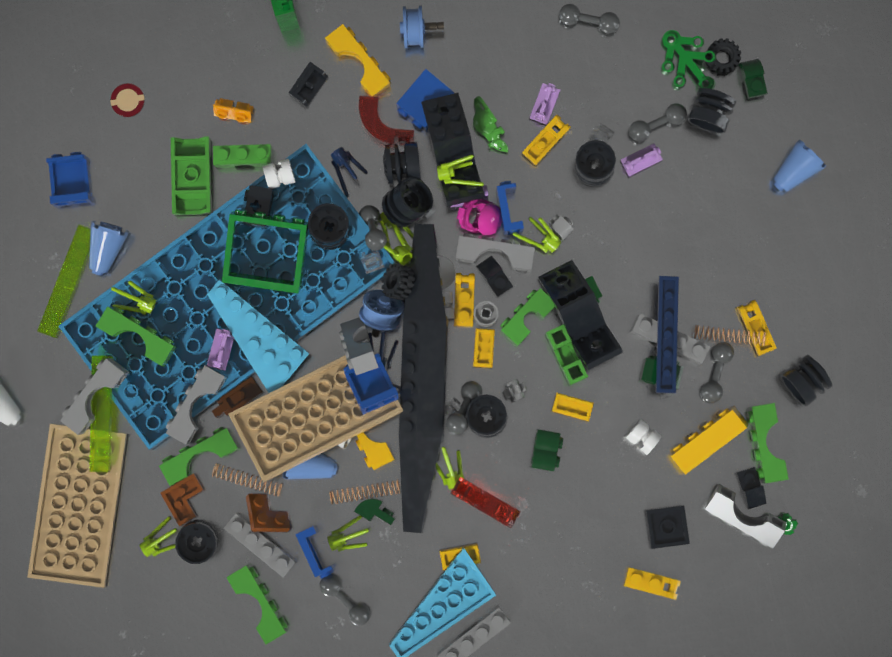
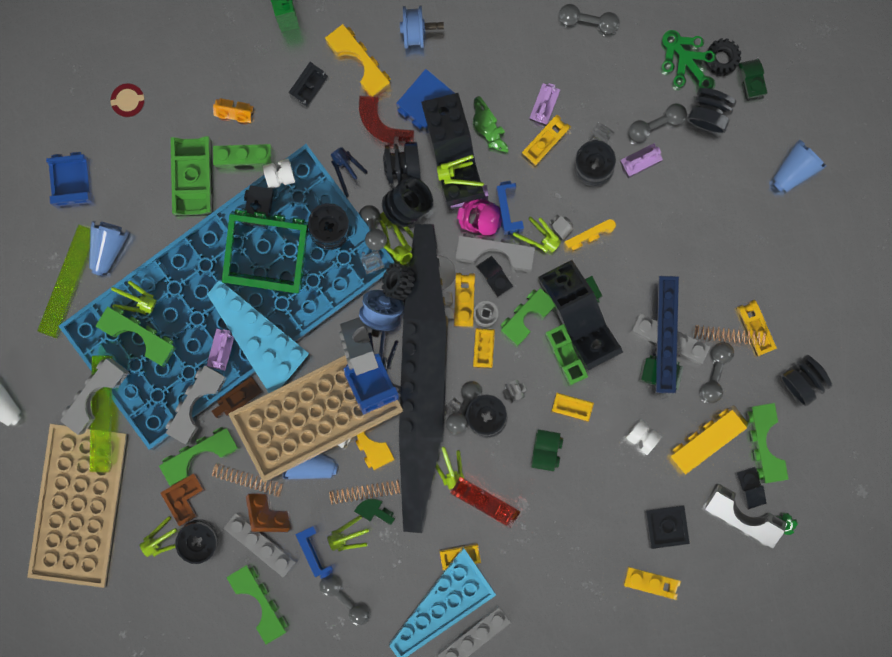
none -> yellow plate [564,219,616,251]

